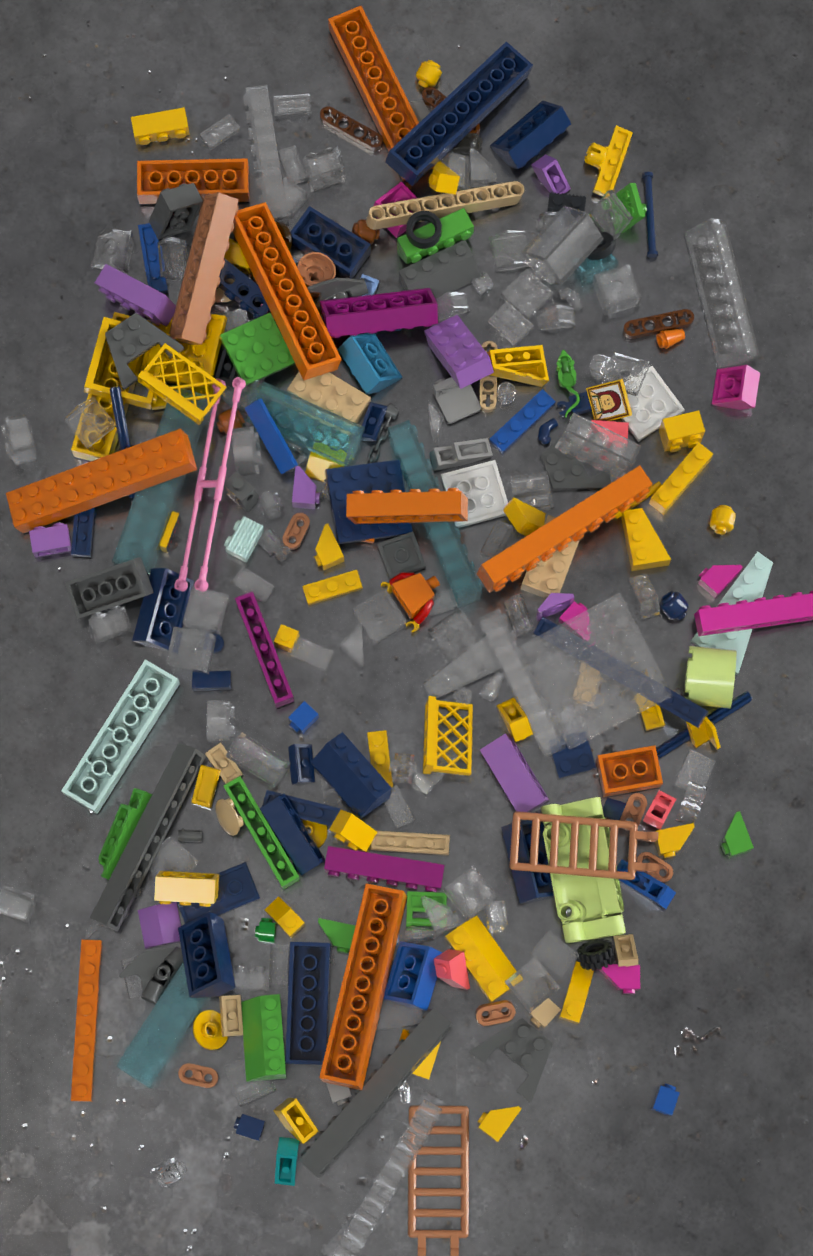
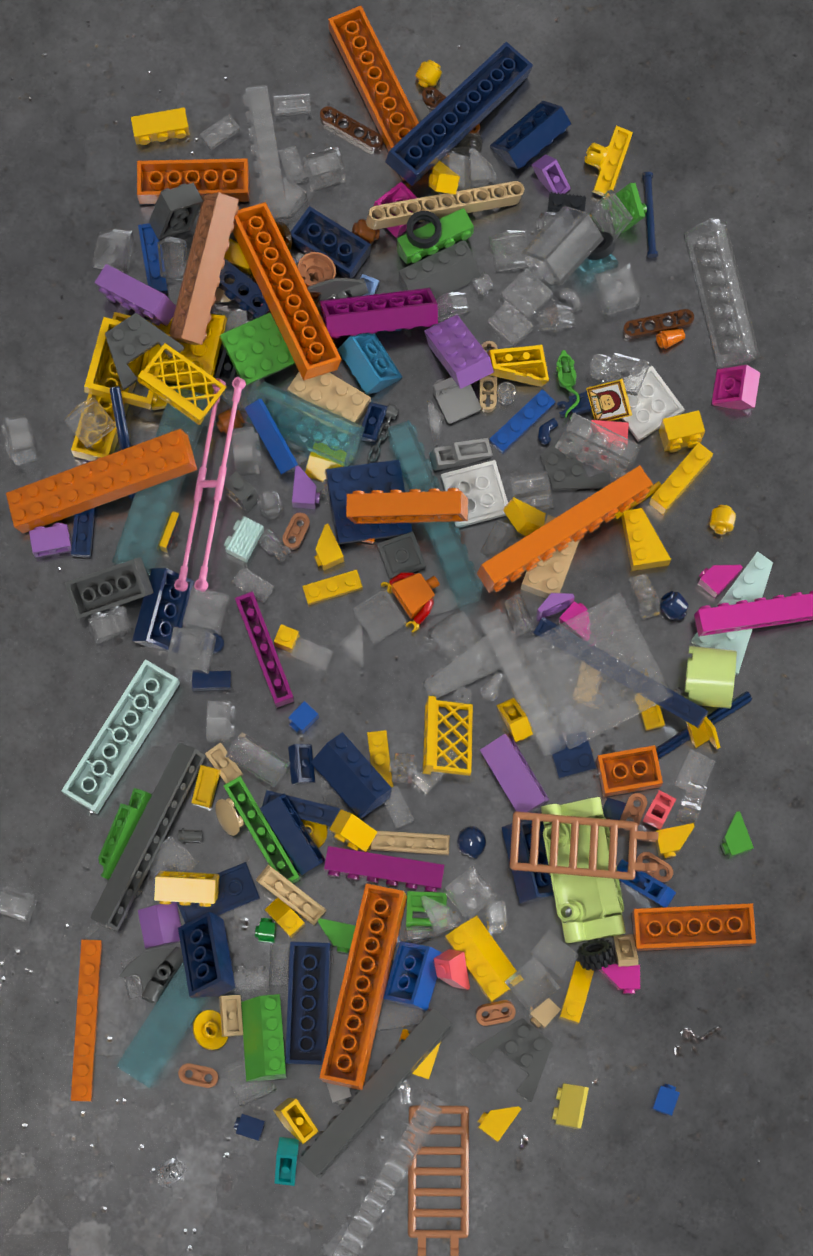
none -> tan tile [256,865,326,925]
none -> dark blue hair [457,826,486,859]
none -> light yellow slope [552,1083,589,1129]
none -> orange brick [632,903,756,951]

